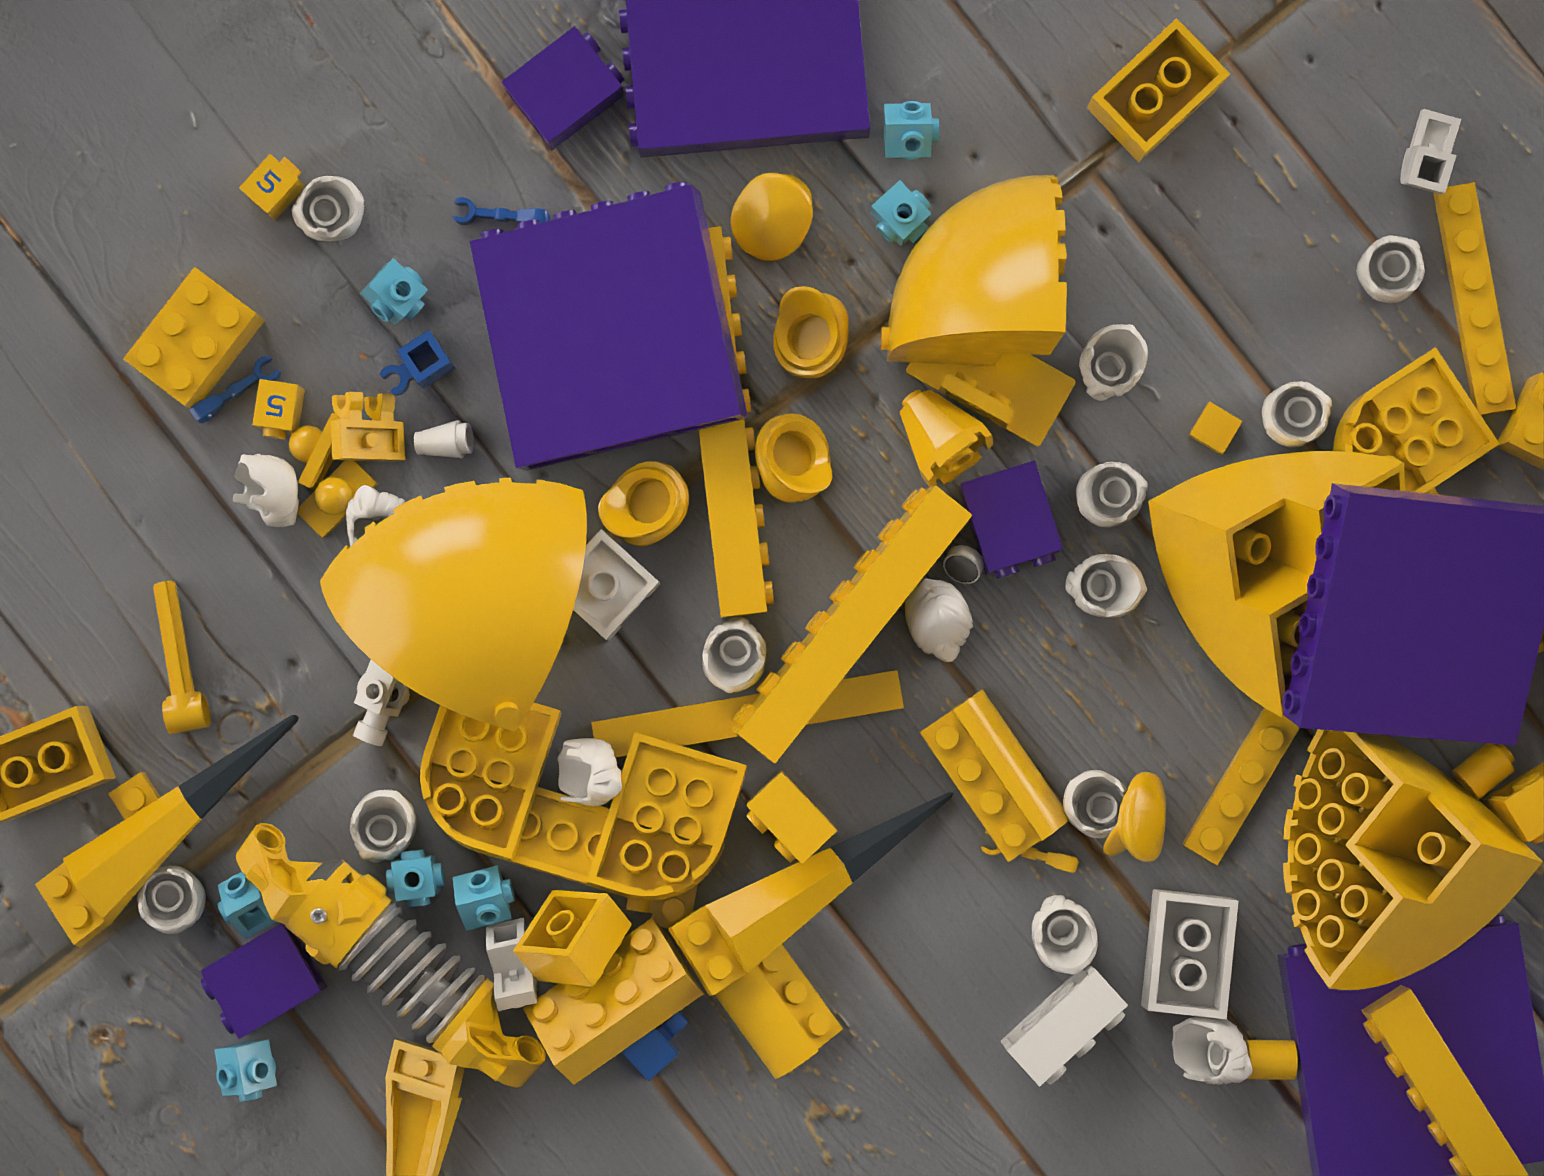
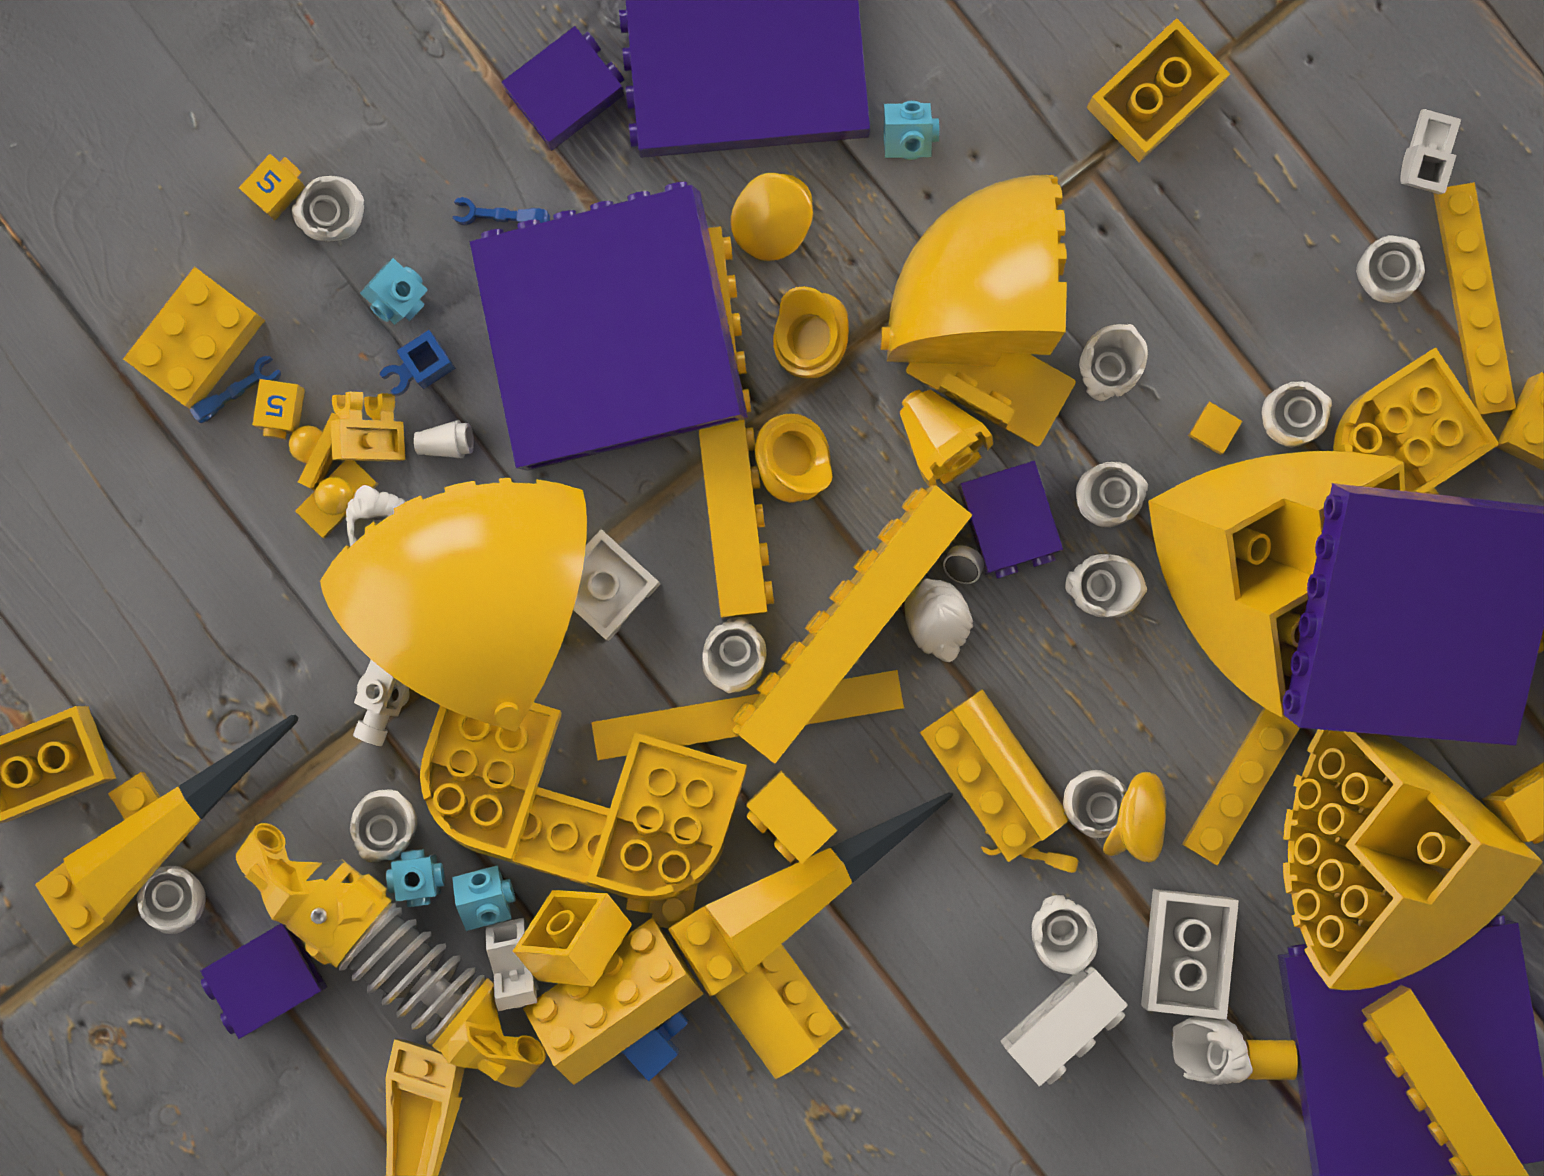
yellow axle [153,581,211,735] -> none
medium azure brick [214,1039,277,1102] -> none
medium azure brick [217,872,277,939] -> none
white hair [233,454,299,527] -> none
white hair [557,738,622,806] -> none
yellow piece [598,461,689,547] -> none
medium azure brick [870,180,932,247] -> none
yellow brick [1451,743,1515,800] -> none

